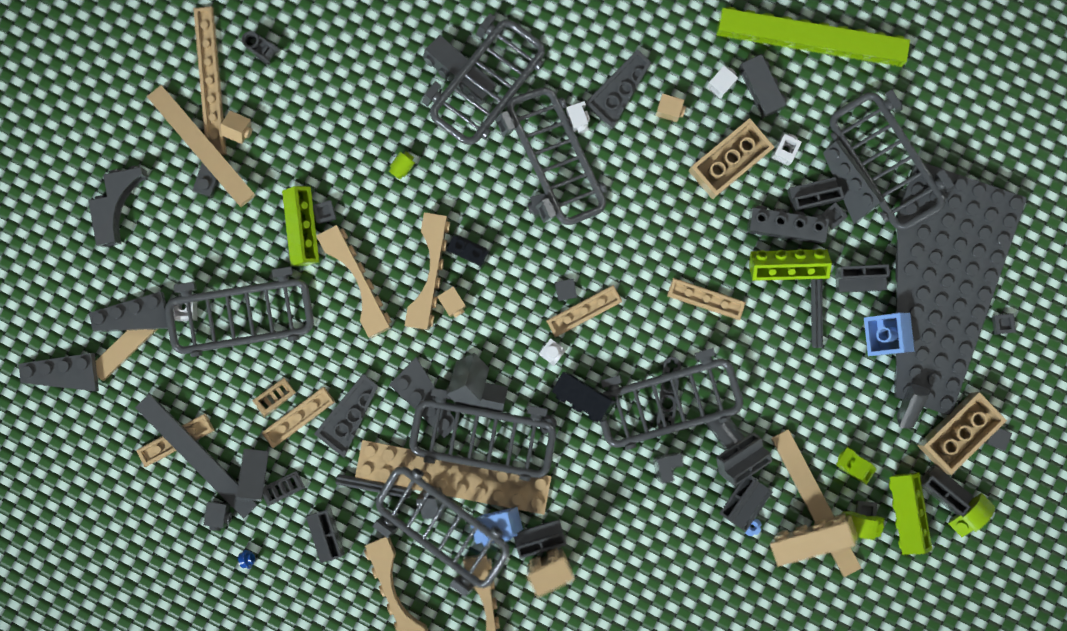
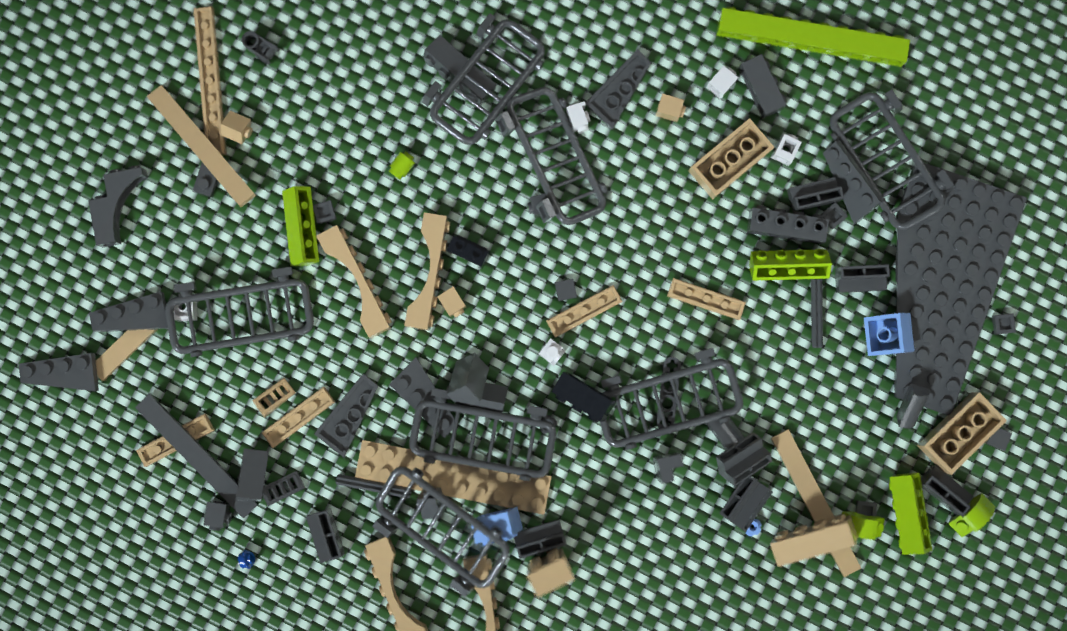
lime brick [836,447,877,485] -> none

